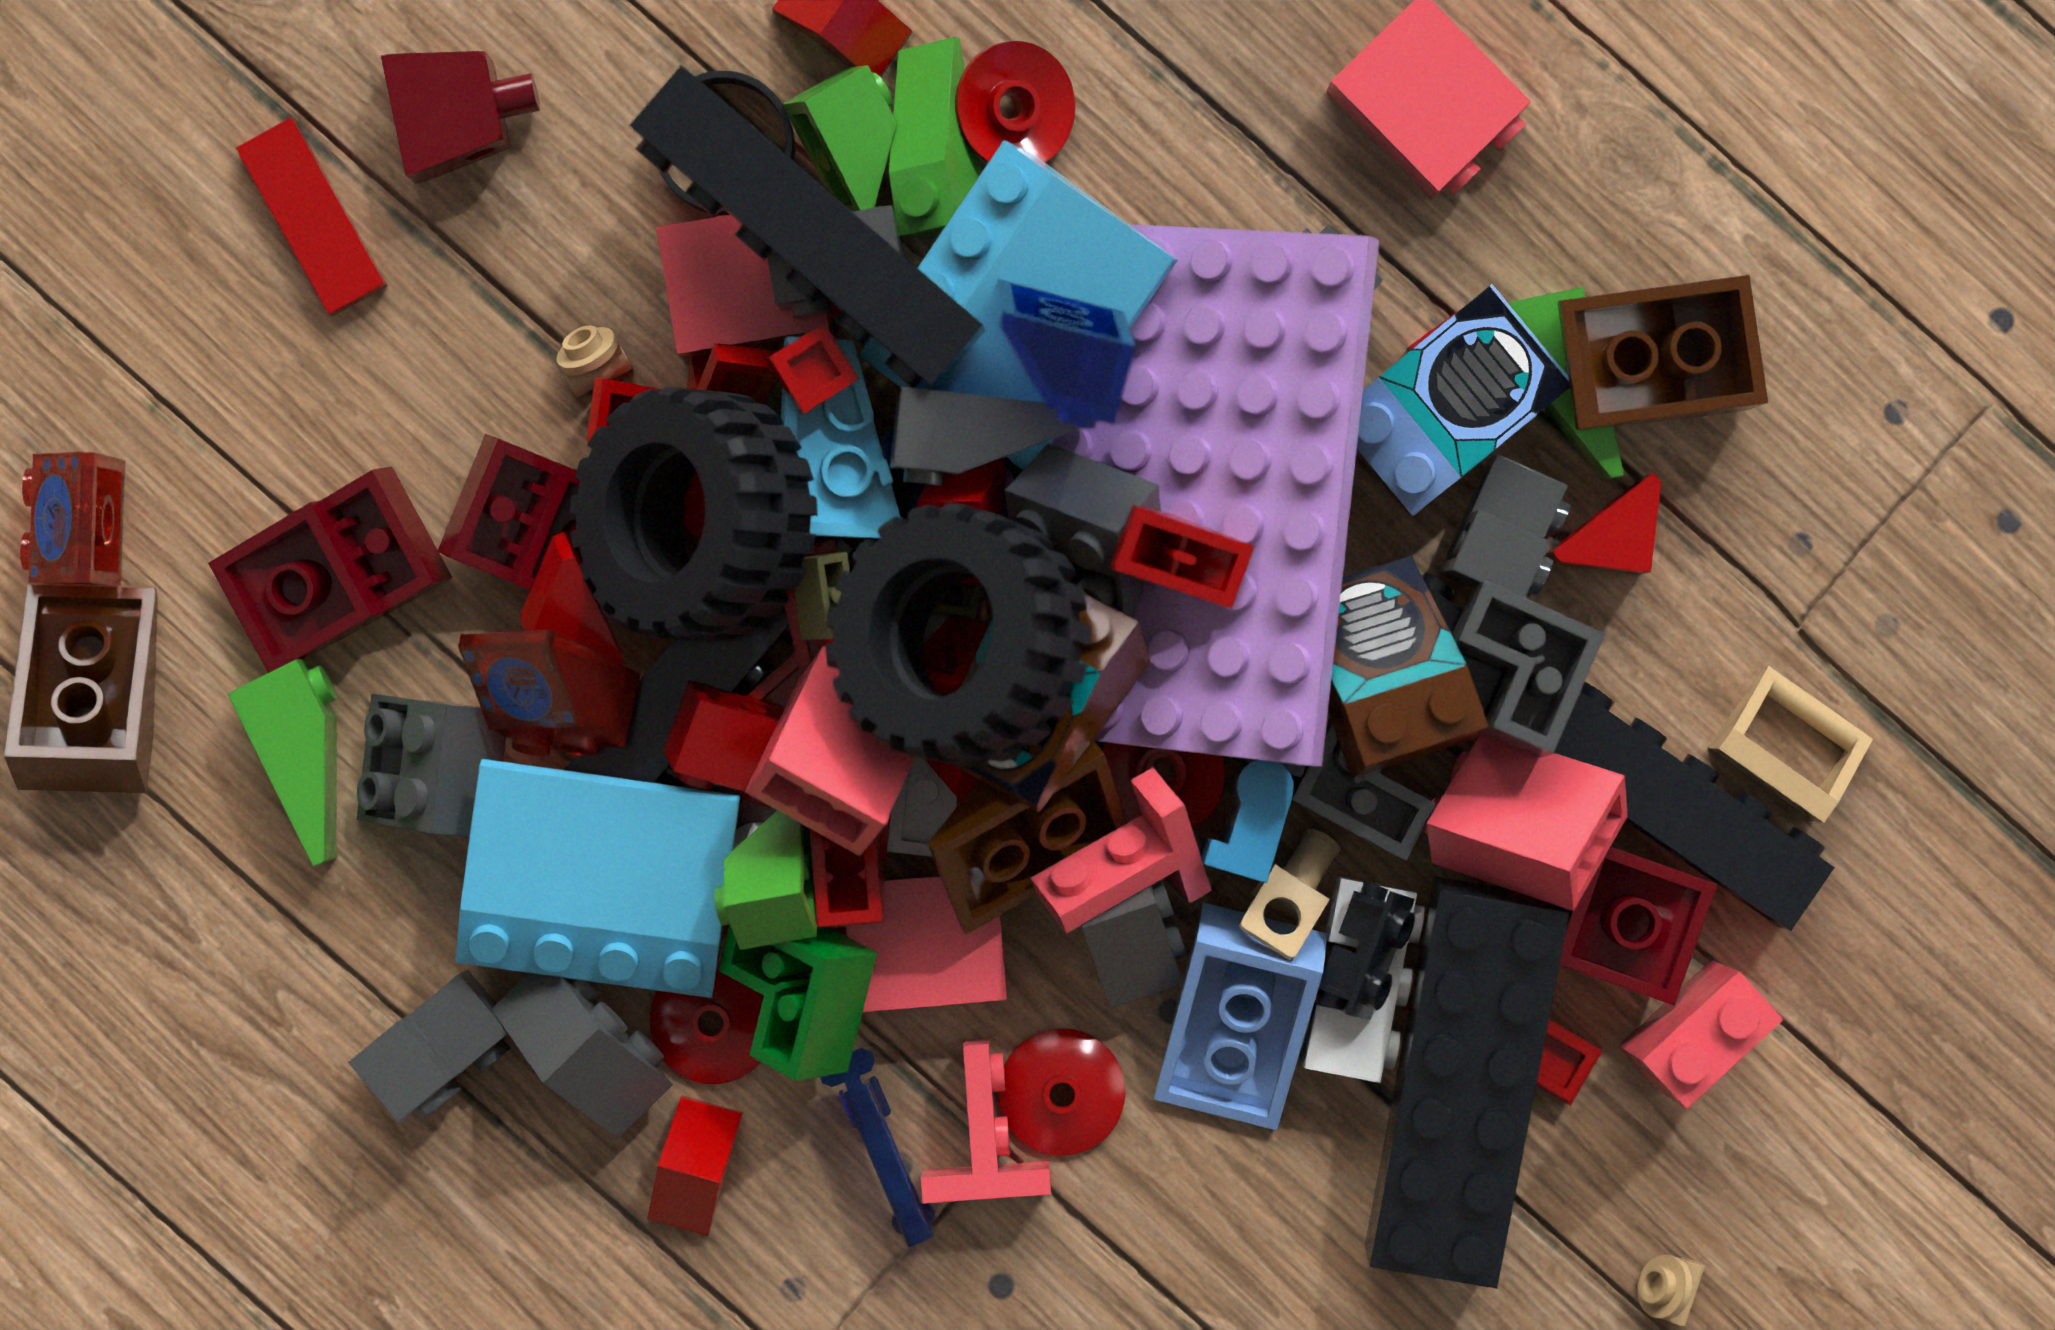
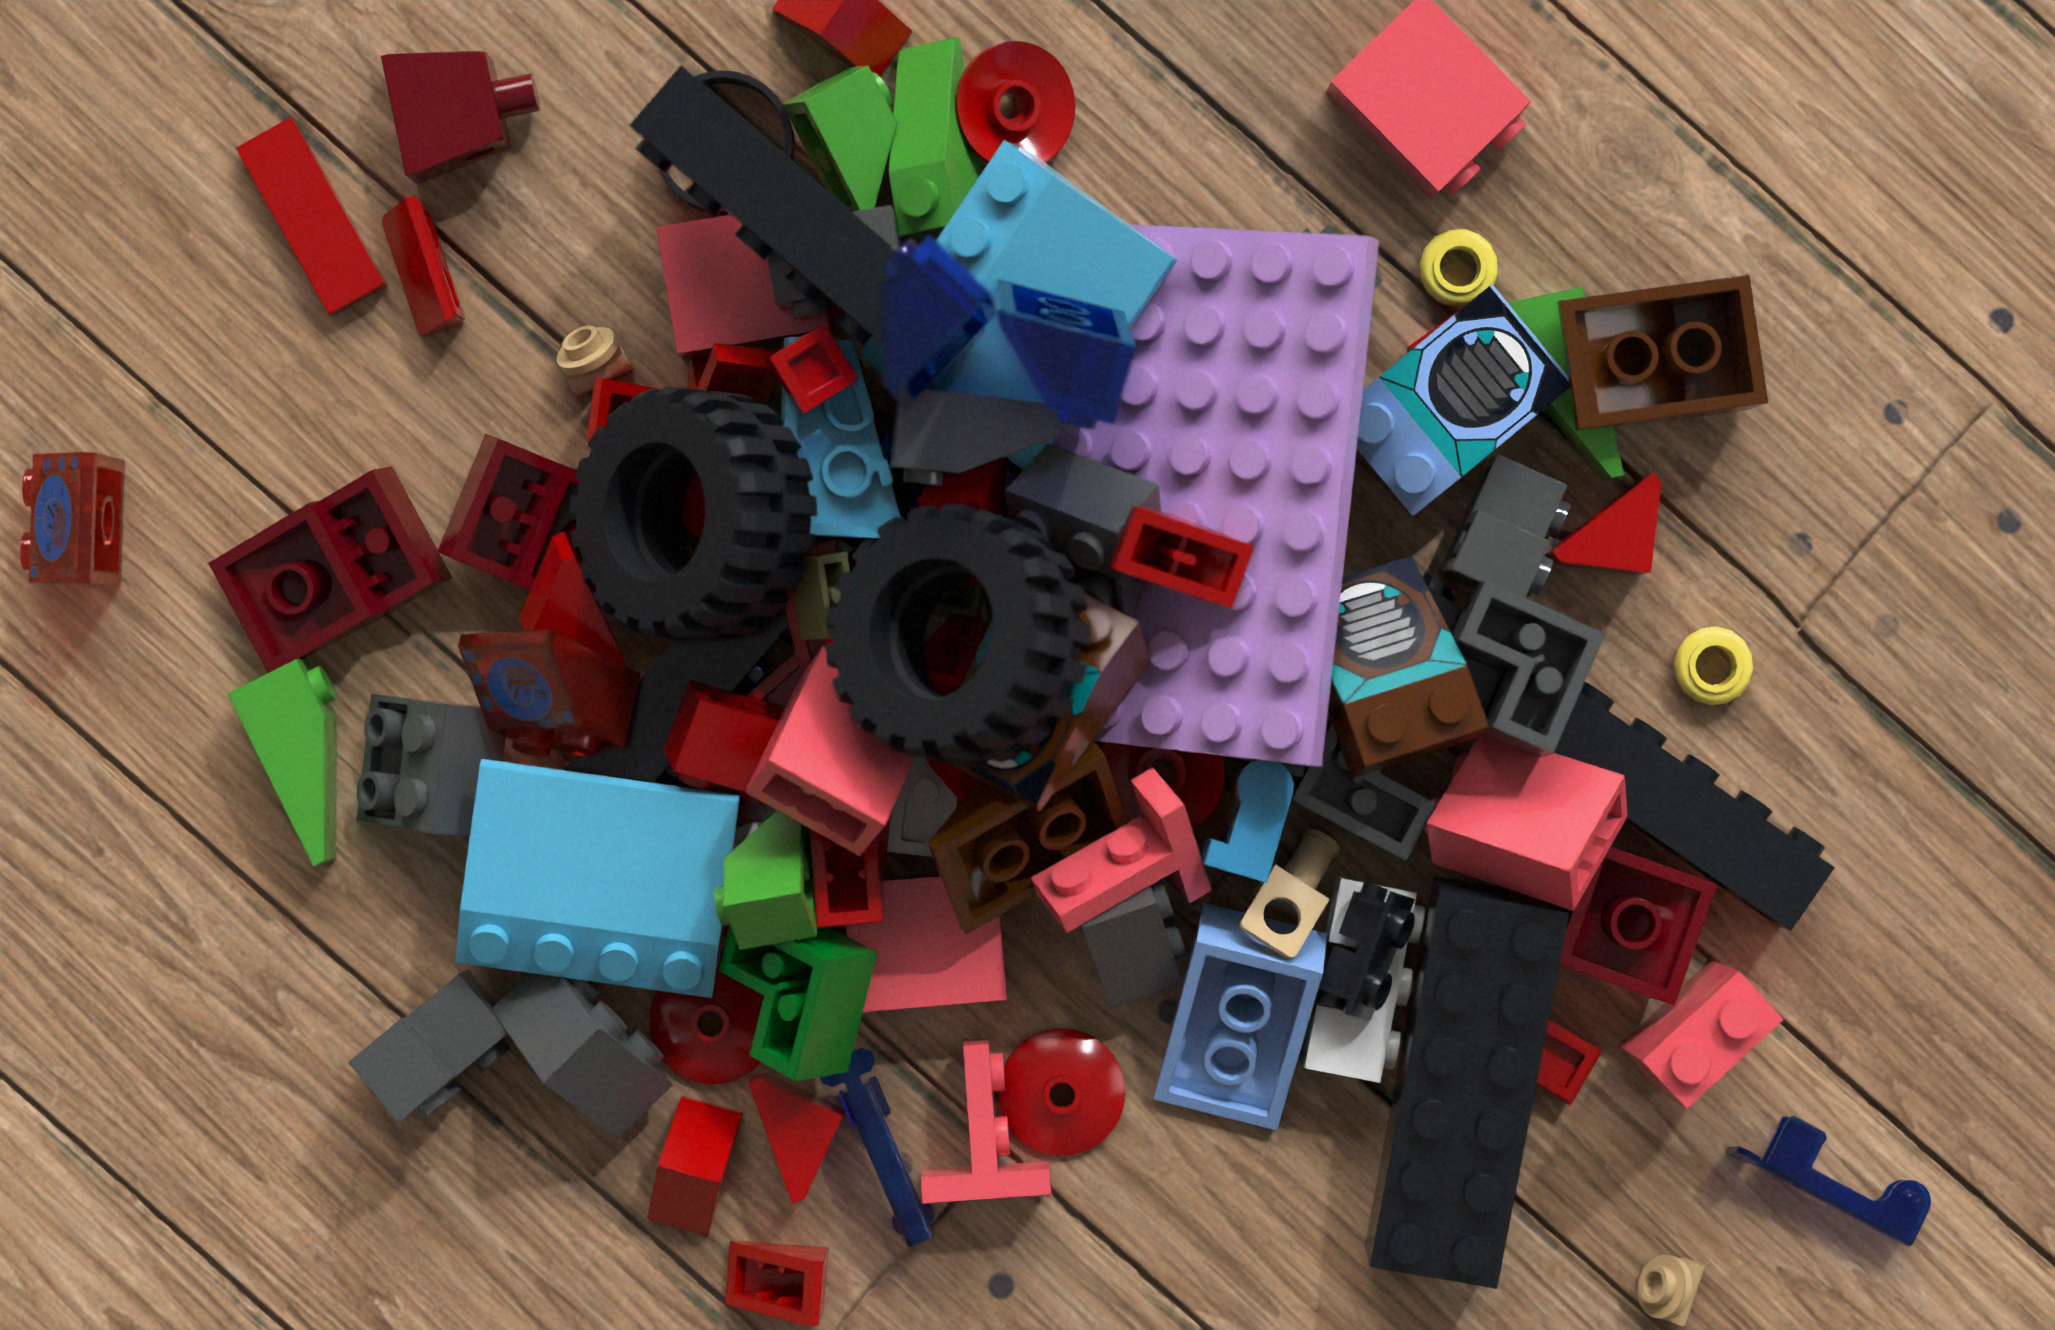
reddish brown slope [4,585,158,793] -> none
tan tile [1708,665,1872,823] -> none
none -> red slope [382,196,466,336]
none -> red slope [725,1241,829,1326]
none -> red slope [748,1072,846,1204]
none -> clear blue slope [881,235,997,411]
none -> light yellow piece [1419,229,1498,307]
none -> light yellow piece [1674,626,1753,706]
none -> clear blue piece [1726,1116,1931,1247]

